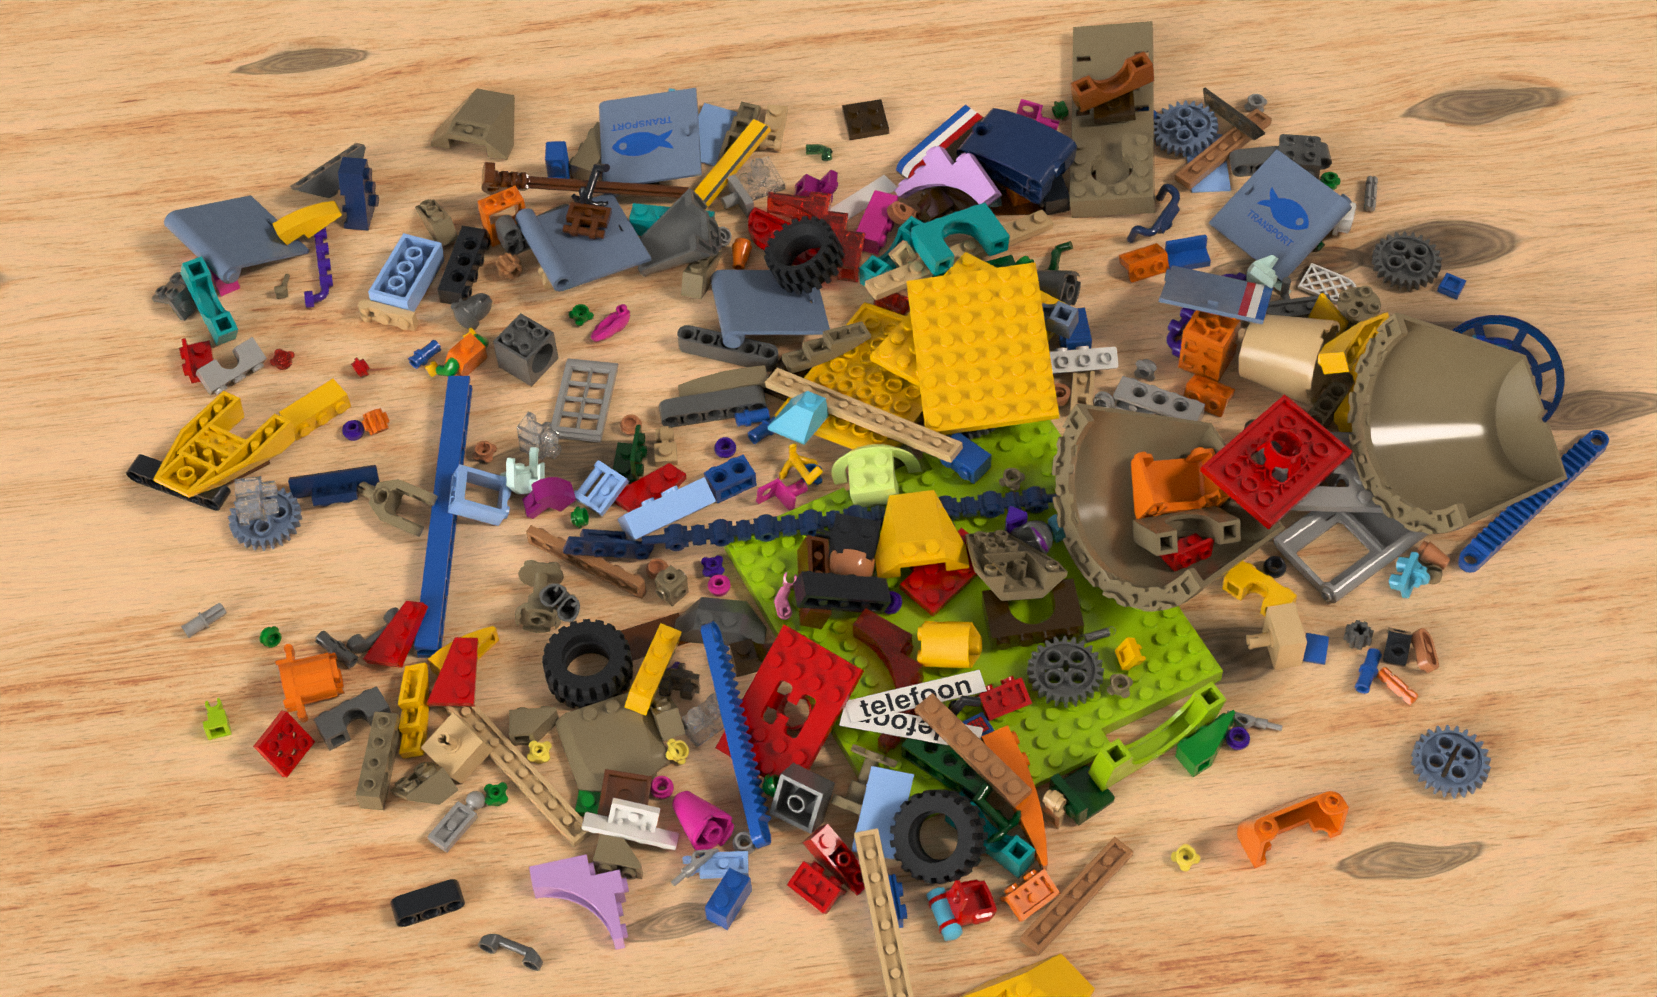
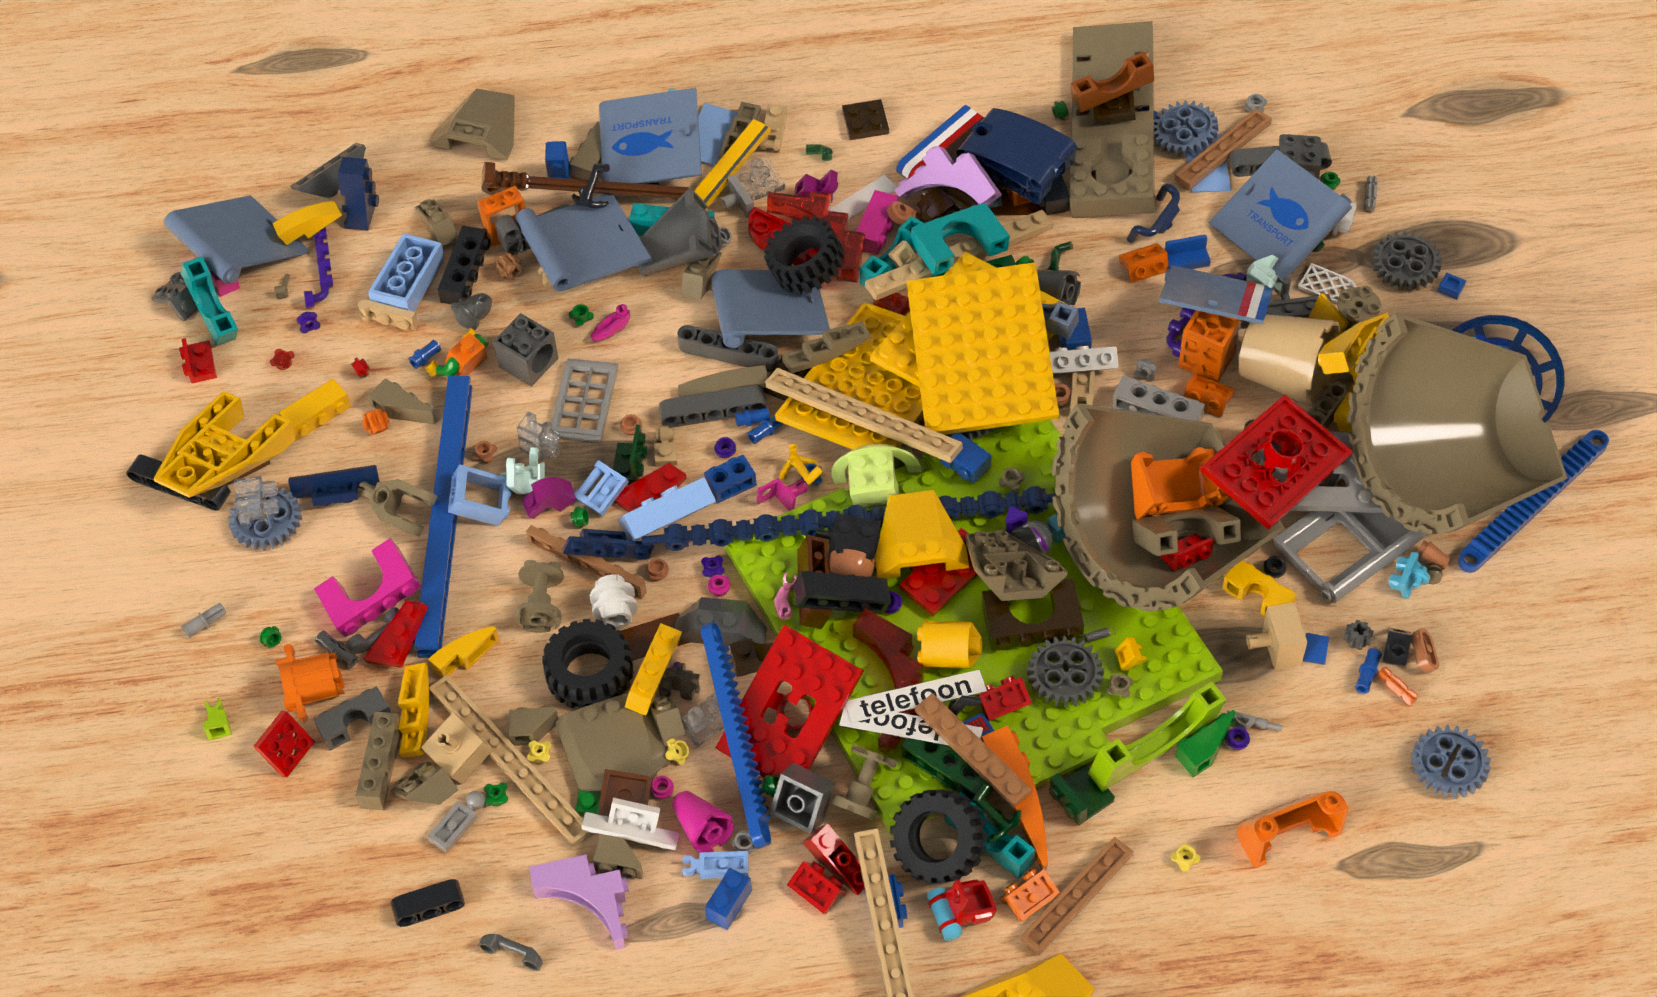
light grey arch [196,337,267,395] -> none
dark purple plate [342,420,364,441] -> none
red wing [427,637,479,707] -> none
dark grey piece [539,583,580,622] -> none
reddish brown plate [563,202,612,240] -> none
dark tan brick [655,565,689,606] -> none
light grey hand [671,848,719,886] -> none
orange cone [732,238,752,270] -> none
medium azure slope [768,391,829,445] -> none
light blue window [852,766,914,859] -> none
dark pink bracket [1016,99,1060,130] -> none
tan plate [1040,789,1066,829] -> none
light grey plate [1093,391,1115,408] -> none
clear smoke slope [1203,87,1265,140] -> none
none -> dark purple plate [297,312,321,333]
none -> dark pink arch [314,538,422,638]
none -> dark tan slope [368,378,437,424]
none -> white piece [589,574,638,629]

